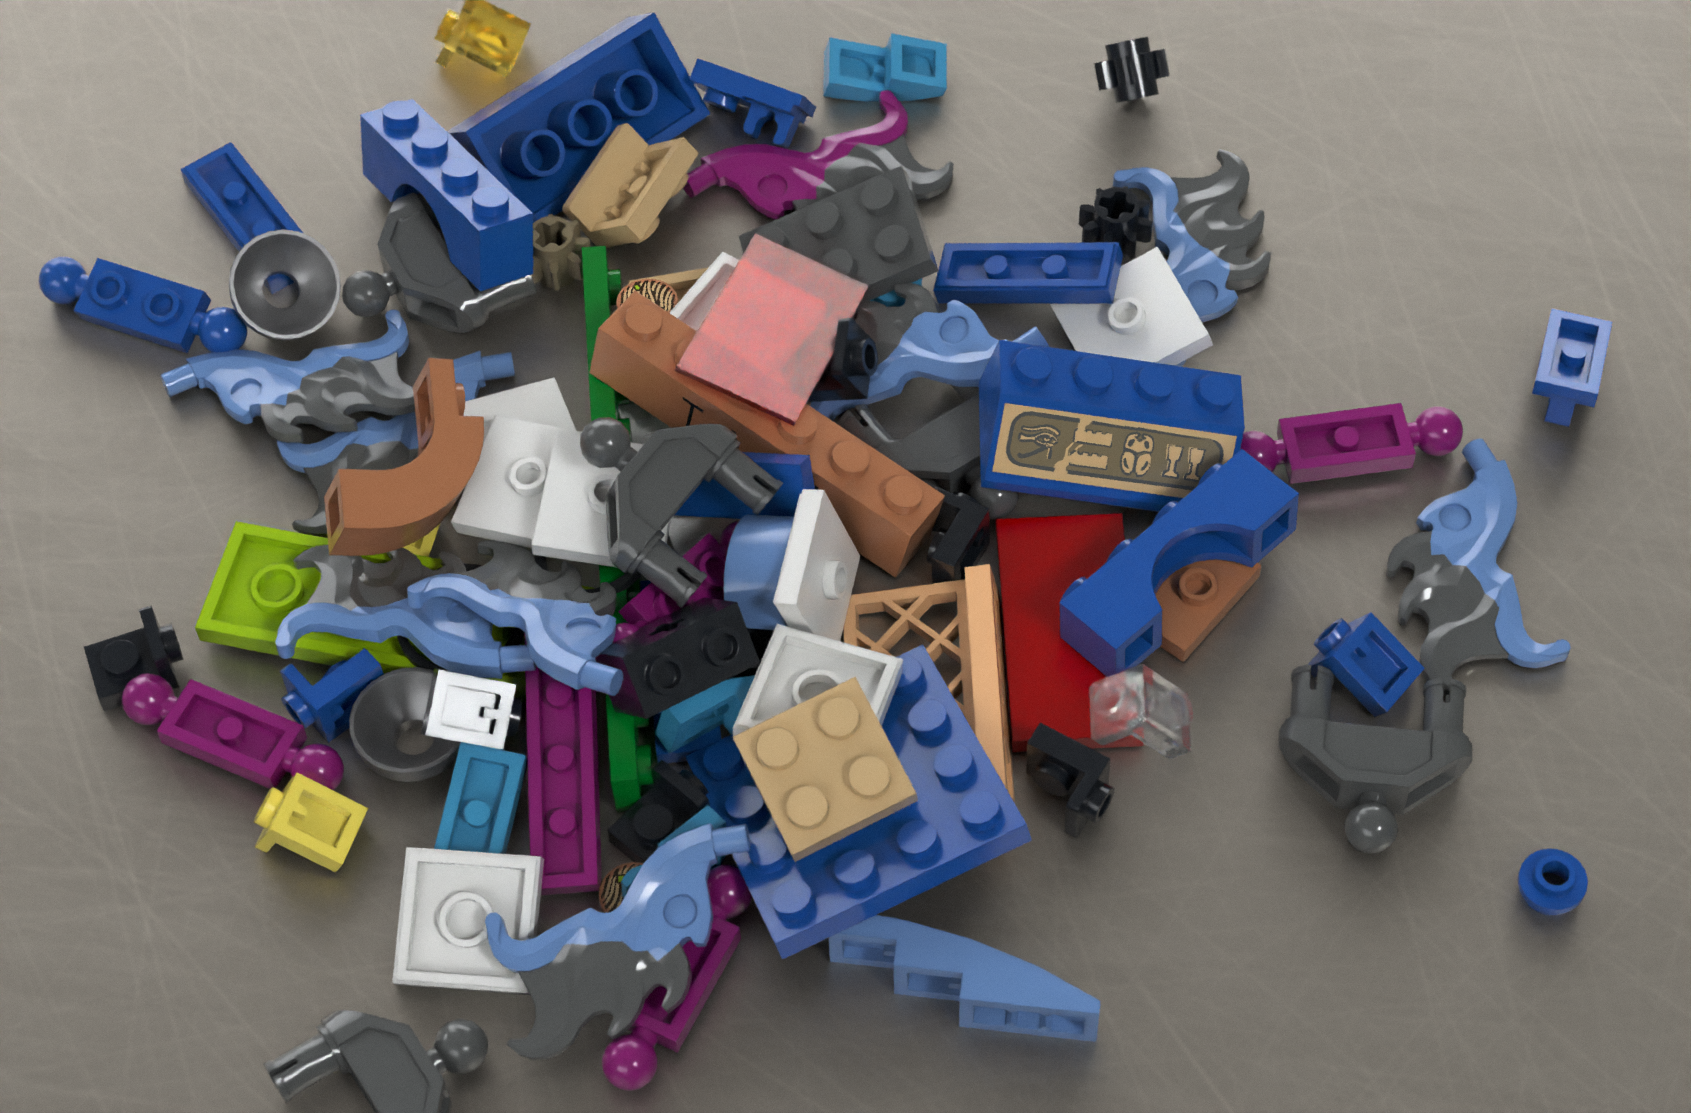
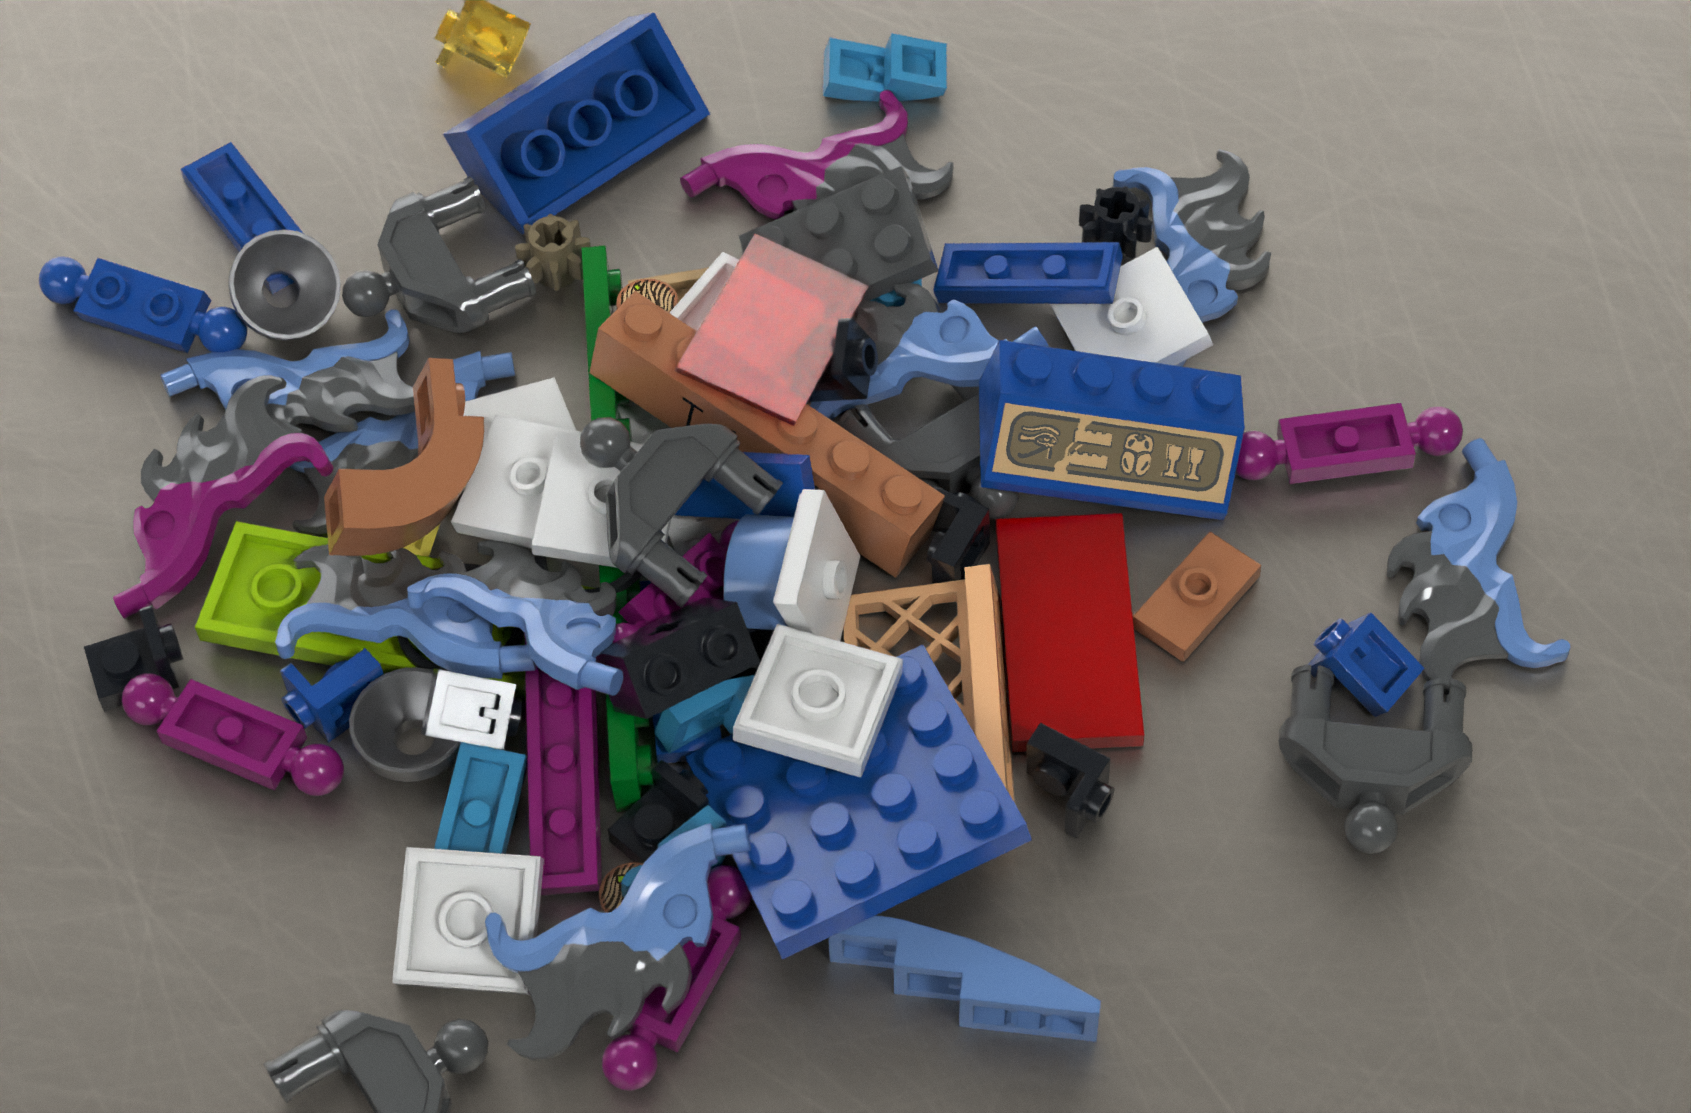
light yellow bracket [254,773,368,873] -> none
blue arch [360,99,533,291] -> none
tan bracket [562,123,699,248] -> none
blue plate [689,58,816,149] -> none
tan plate [733,677,918,862] -> none
blue arch [1059,449,1299,684] -> none
clear bracket [1089,664,1193,760] -> none
black gear [1094,36,1170,103] -> none
blue plate [1518,849,1588,916] -> none
plate [1532,308,1613,427] -> none
none -> magenta piece [113,375,333,619]

